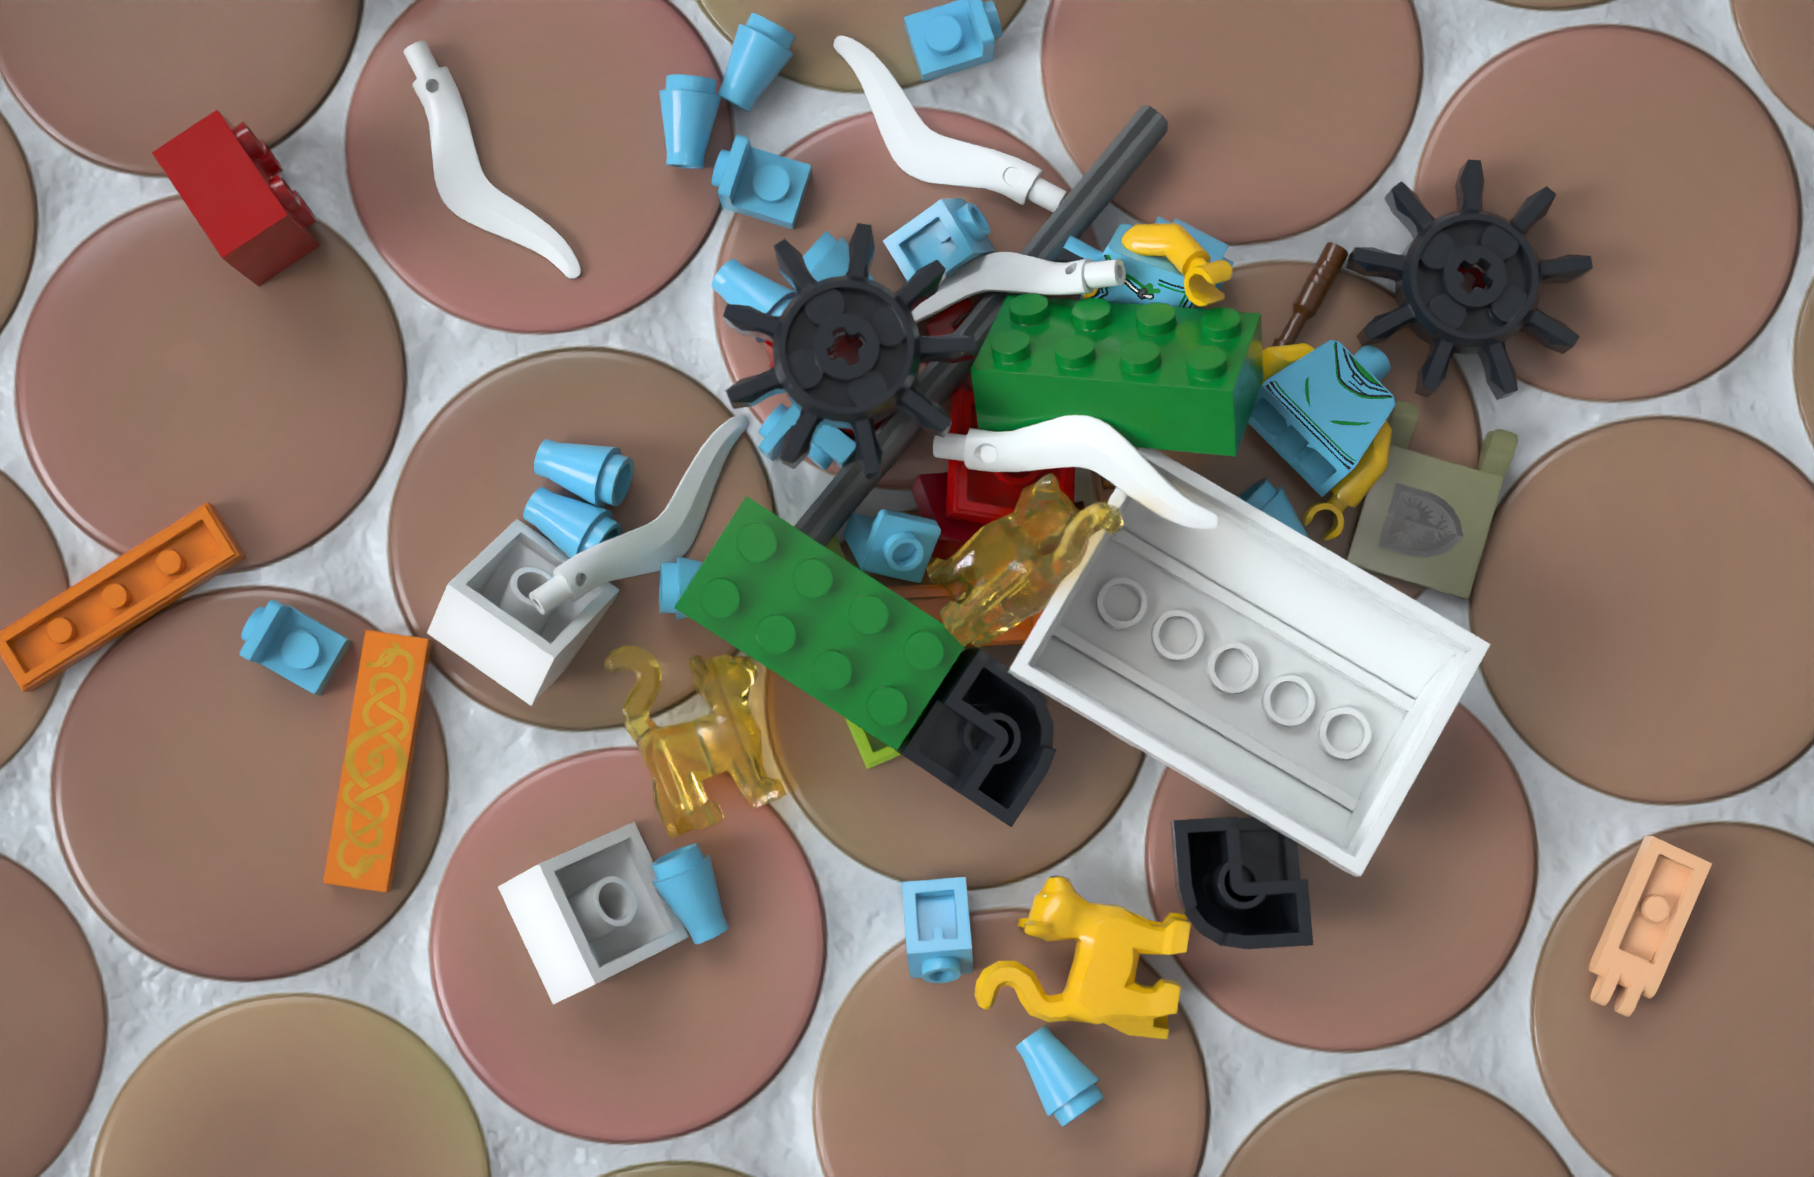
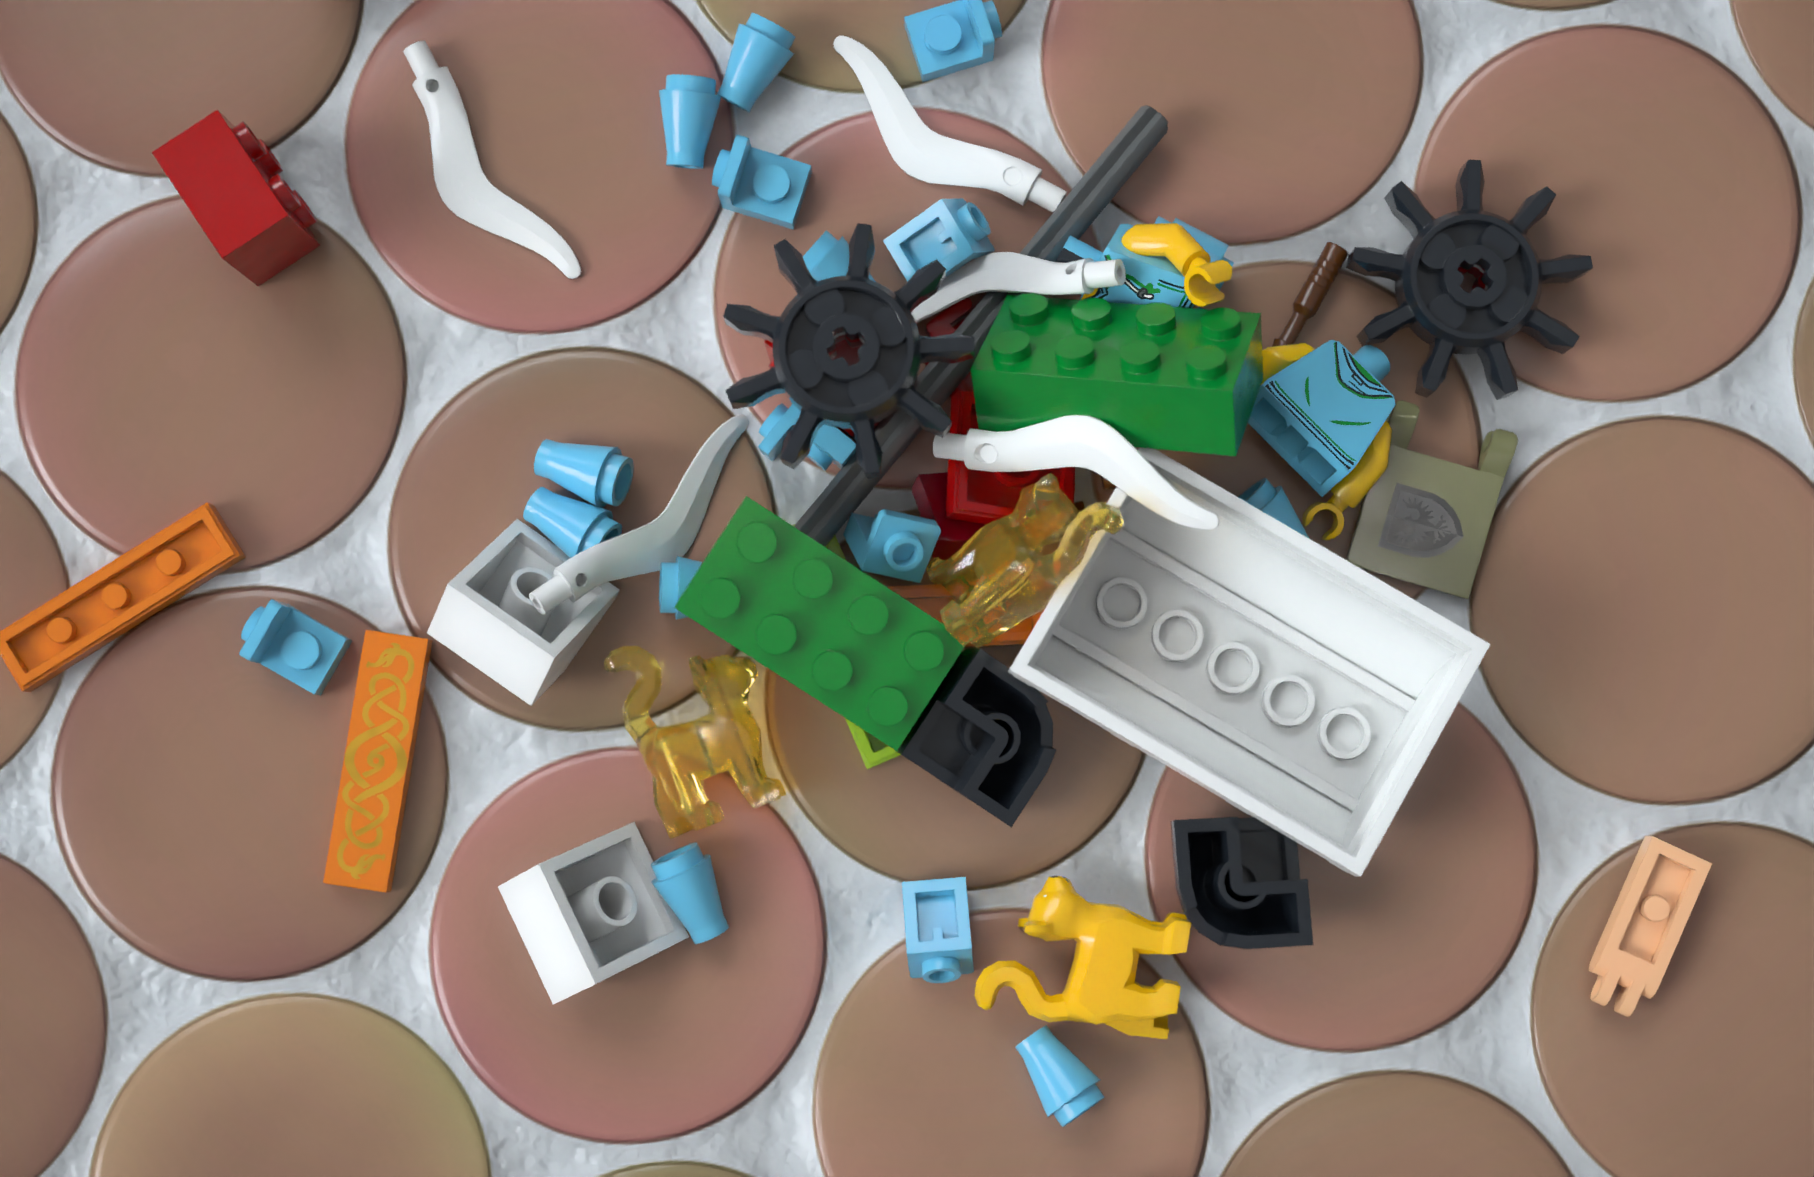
medium azure cone [711,259,797,343] -> none

